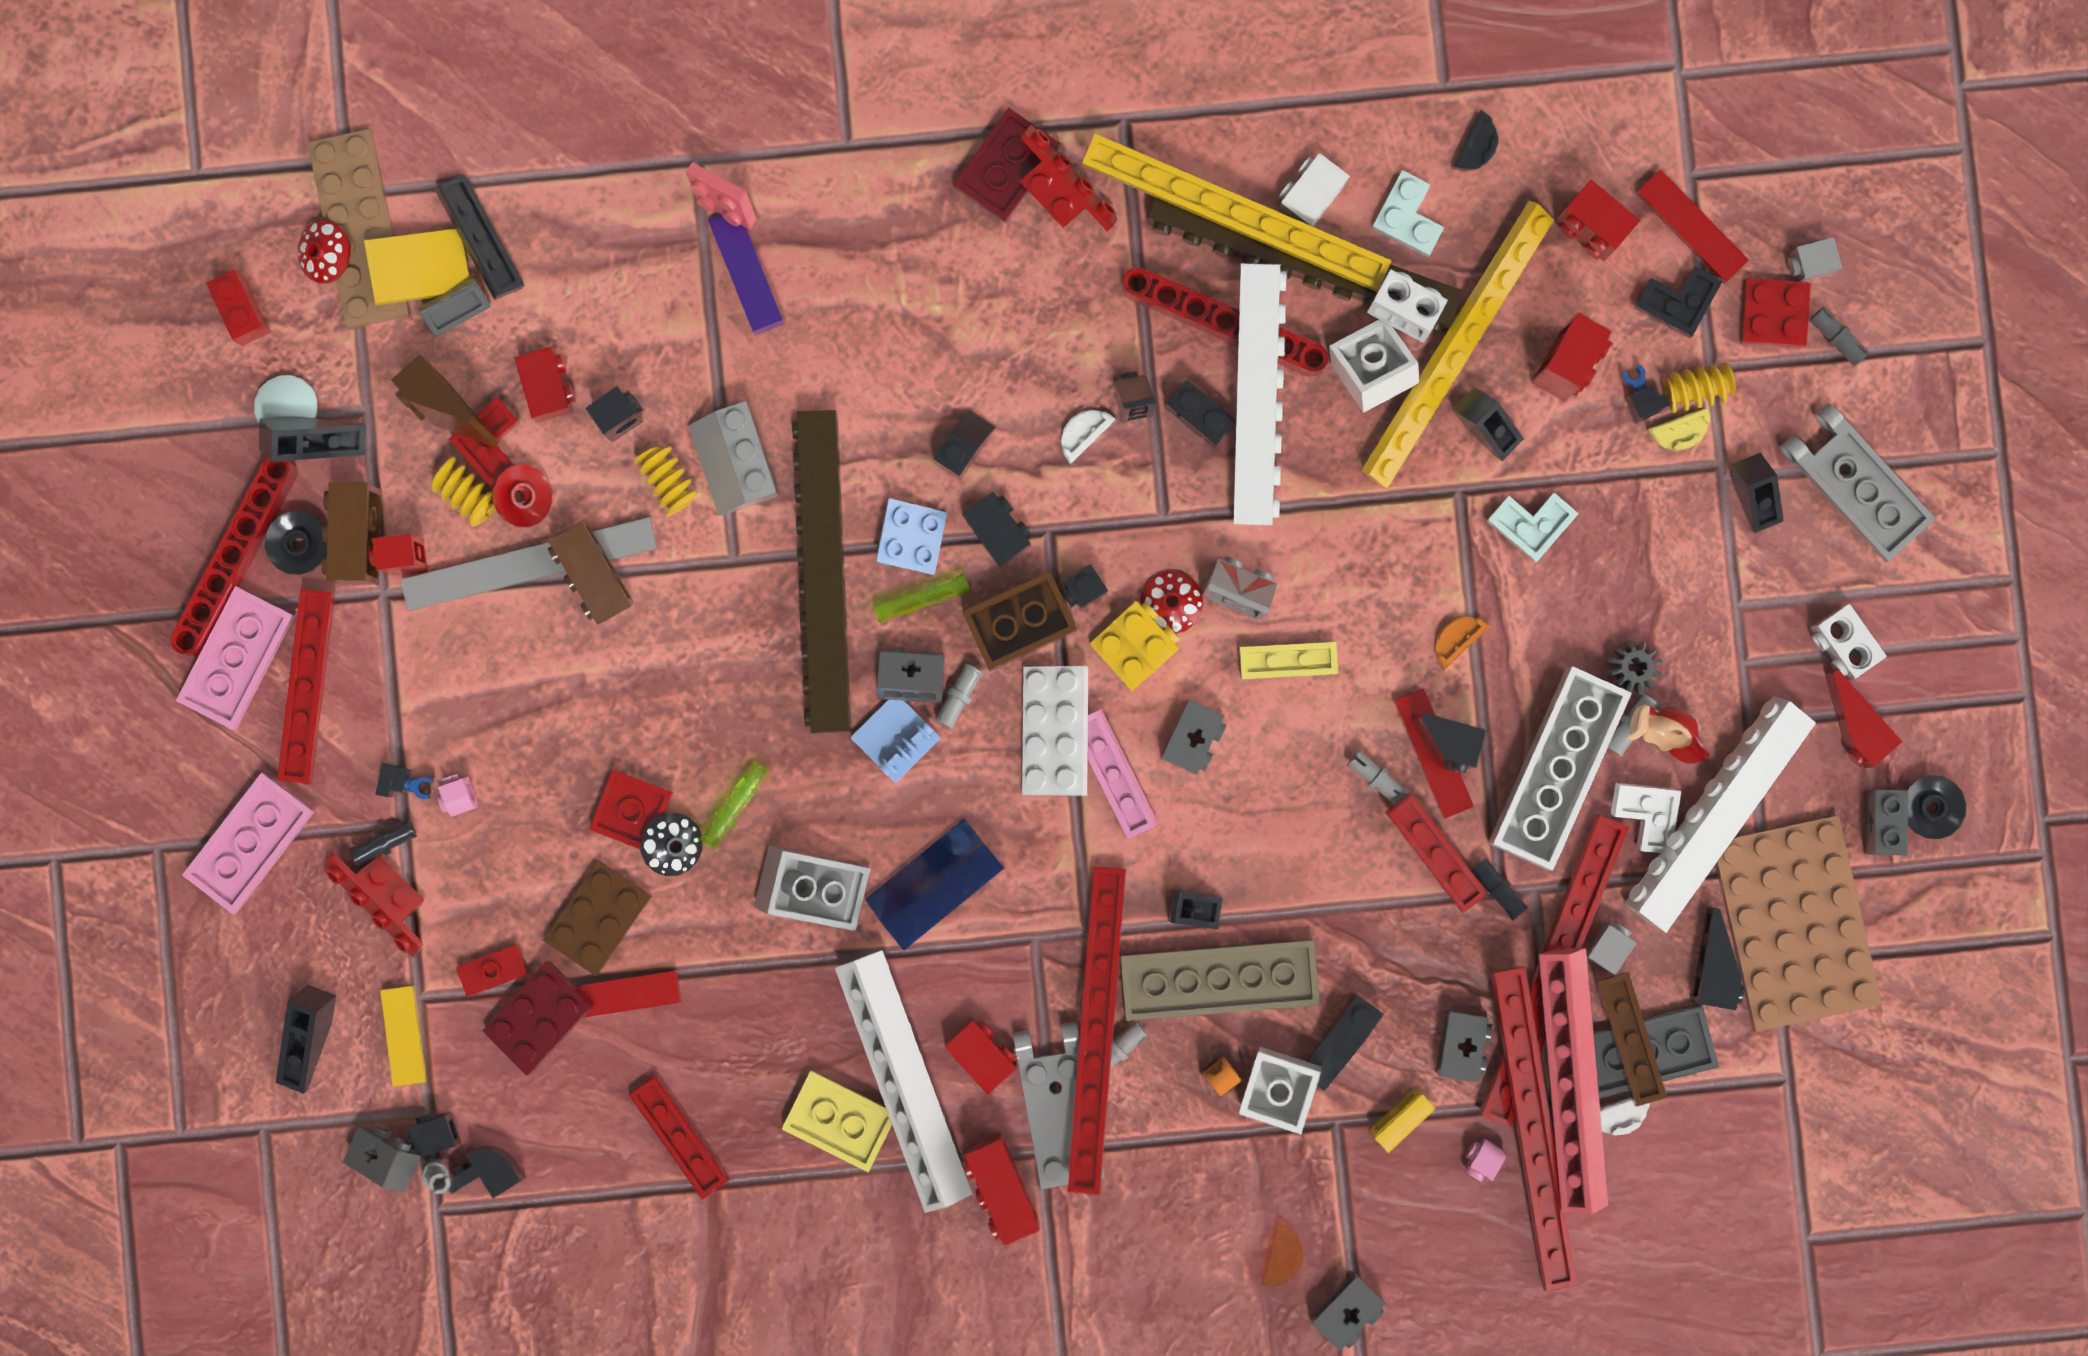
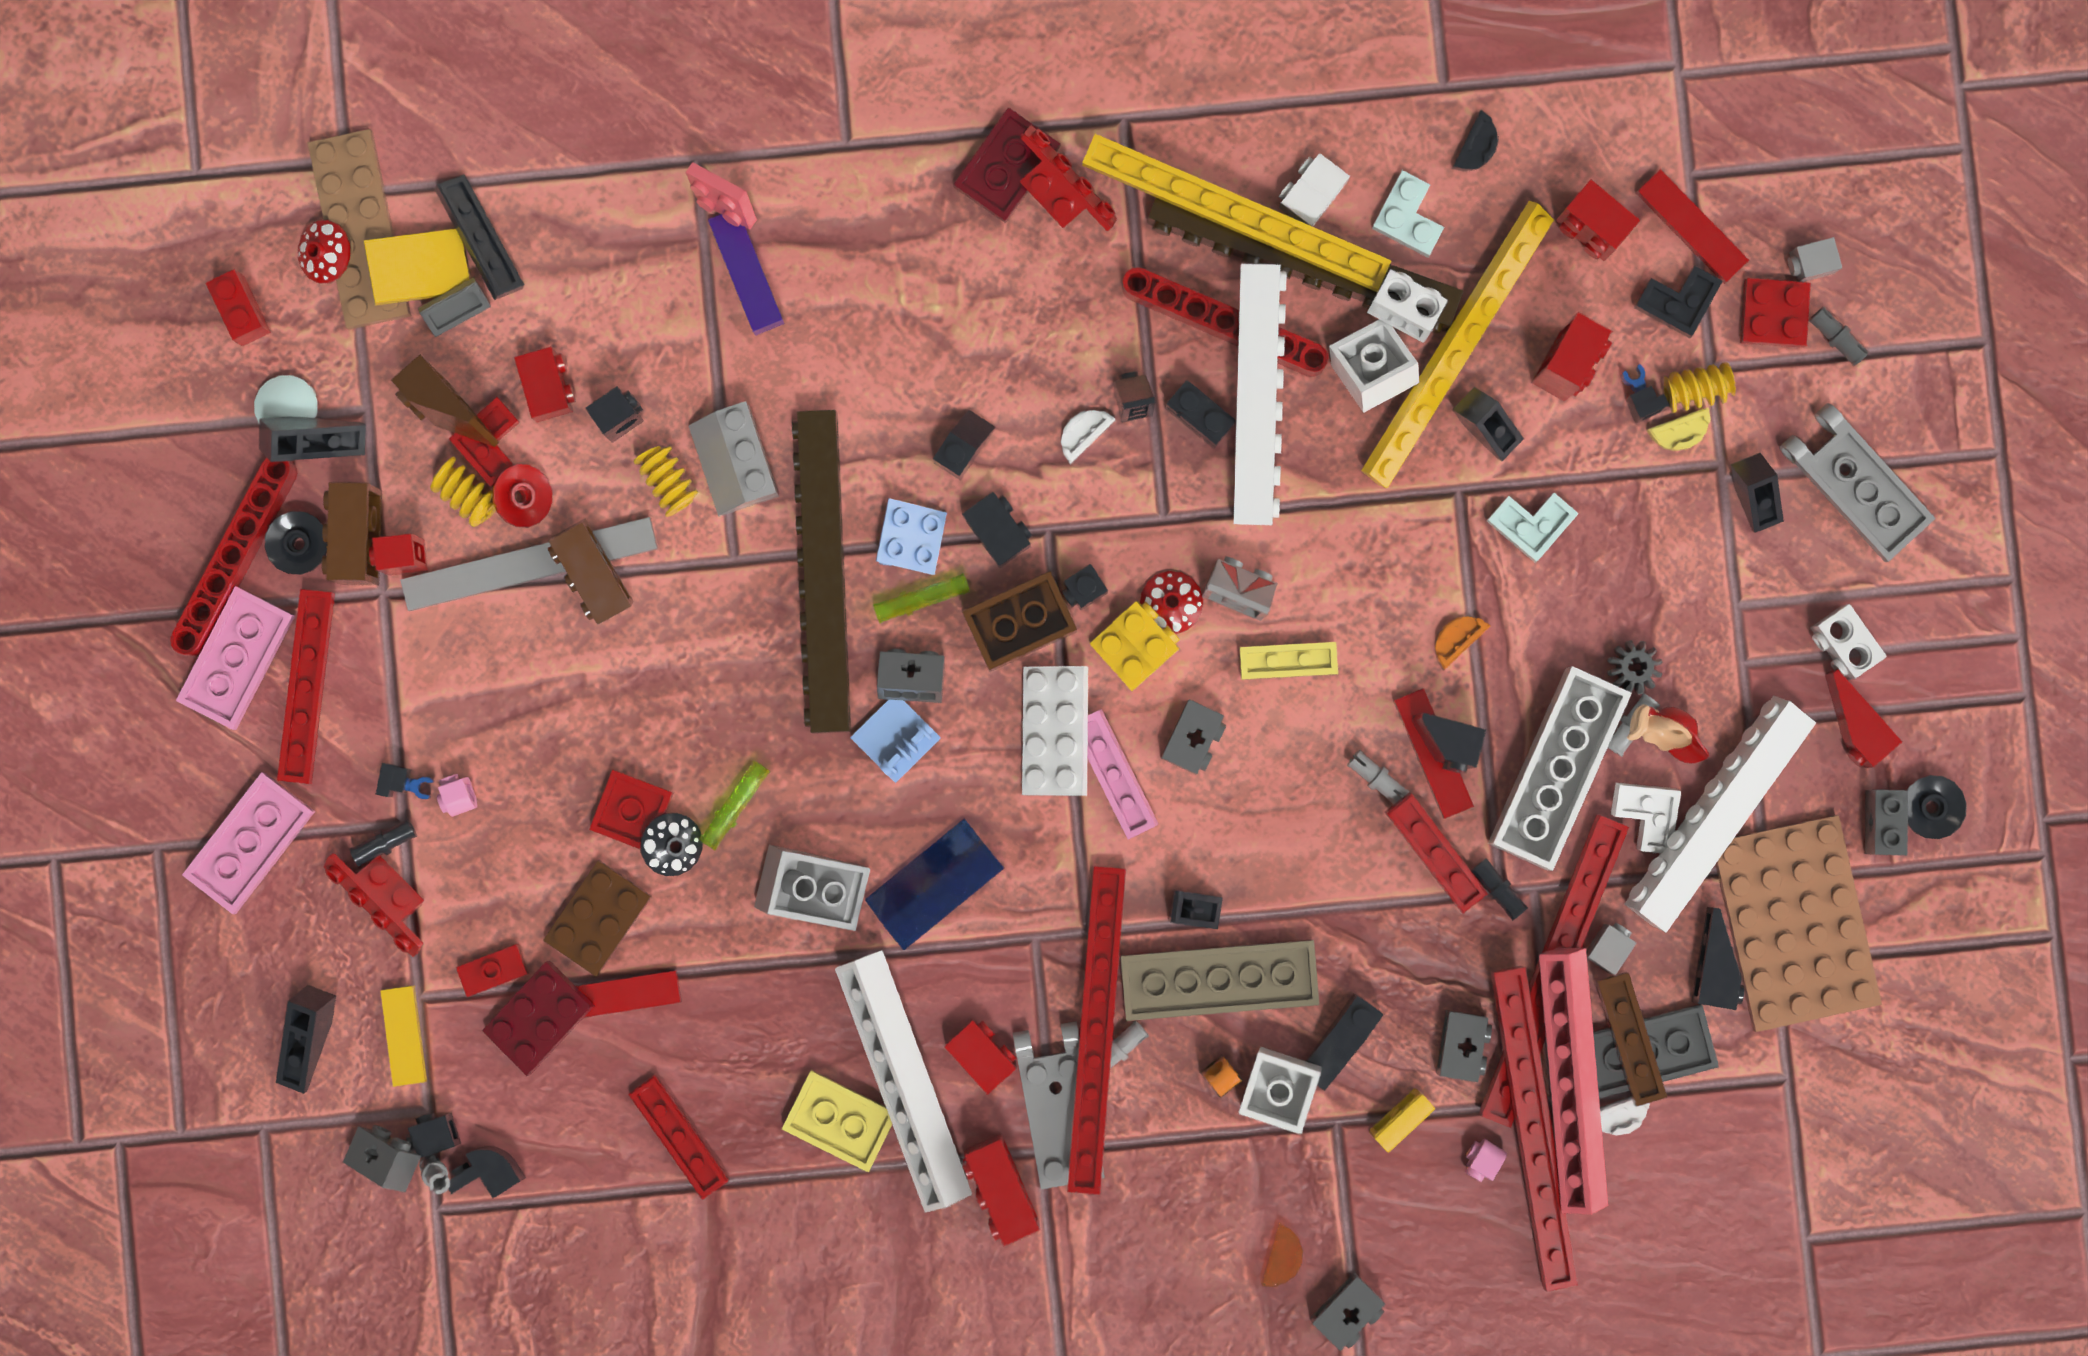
light grey pin [935,663,983,729] -> none

